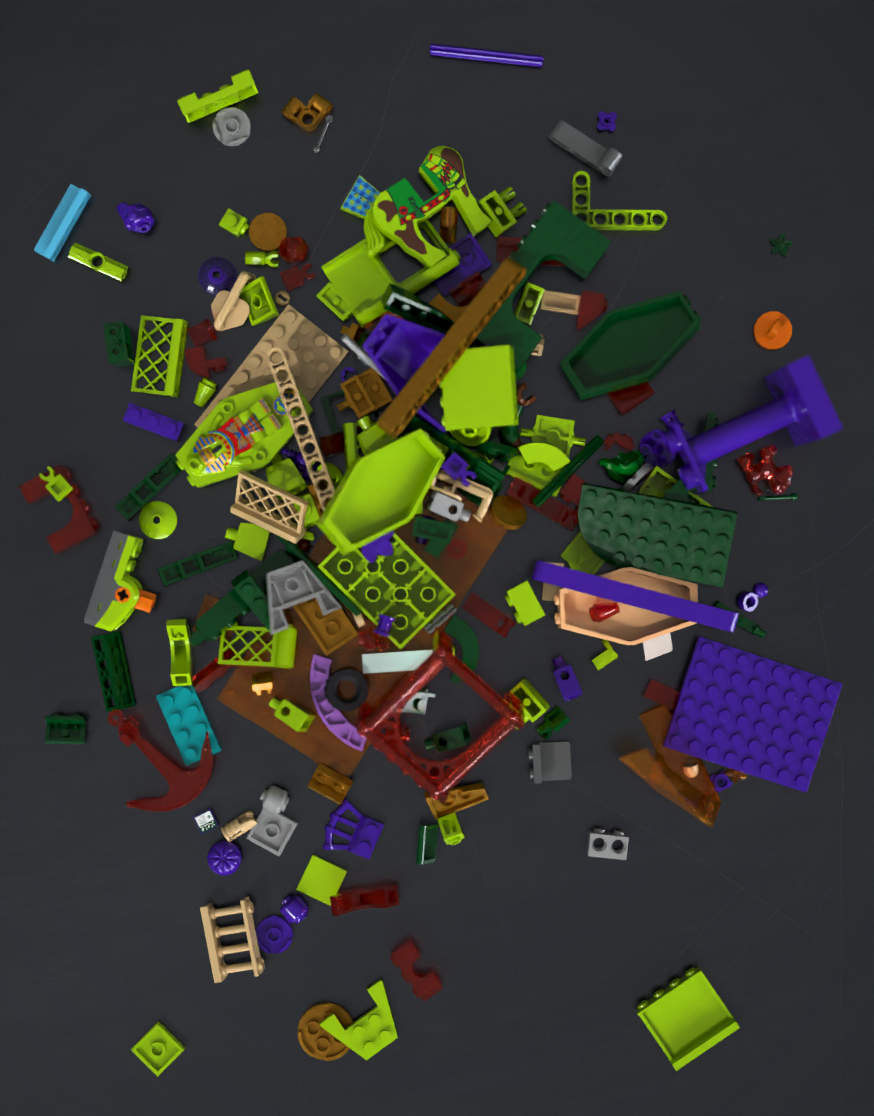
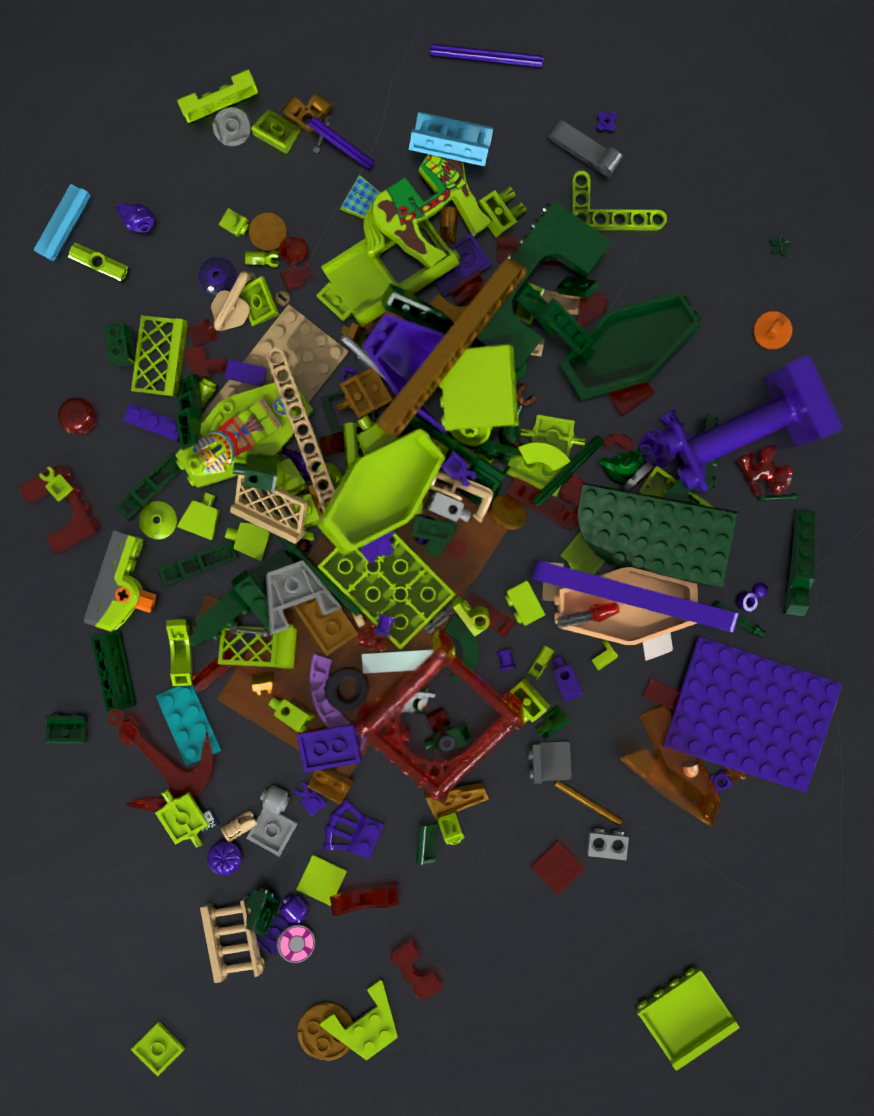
none -> clear red cylinder [58,397,97,436]
none -> lime plate [155,789,209,848]
none -> dark green slope [175,374,201,450]
none -> lime torso [177,492,220,540]
none -> dark purple tile [225,360,267,387]
none -> dark grey hinge [230,625,269,637]
none -> dark green torso [233,454,278,492]
none -> dark green plate [245,887,281,937]
none -> lime slope [251,109,301,154]
none -> tile [277,924,315,963]
none -> dark purple plate [294,781,327,817]
none -> dark purple plate [297,723,362,772]
none -> dark purple axle [308,117,374,169]
none -> medium azure fence [409,112,494,166]
none -> clear red piece [426,707,455,751]
none -> lime plate [453,596,489,637]
none -> dark purple bush [497,649,517,671]
none -> dark green fence [515,283,593,355]
none -> lime bar [527,645,555,680]
none -> clear red plate [531,840,585,895]
none -> pearl gold bar [554,780,623,826]
none -> dark green plate [556,276,599,299]
none -> dark grey axle [557,611,593,628]
none -> dark green arch [785,509,815,616]

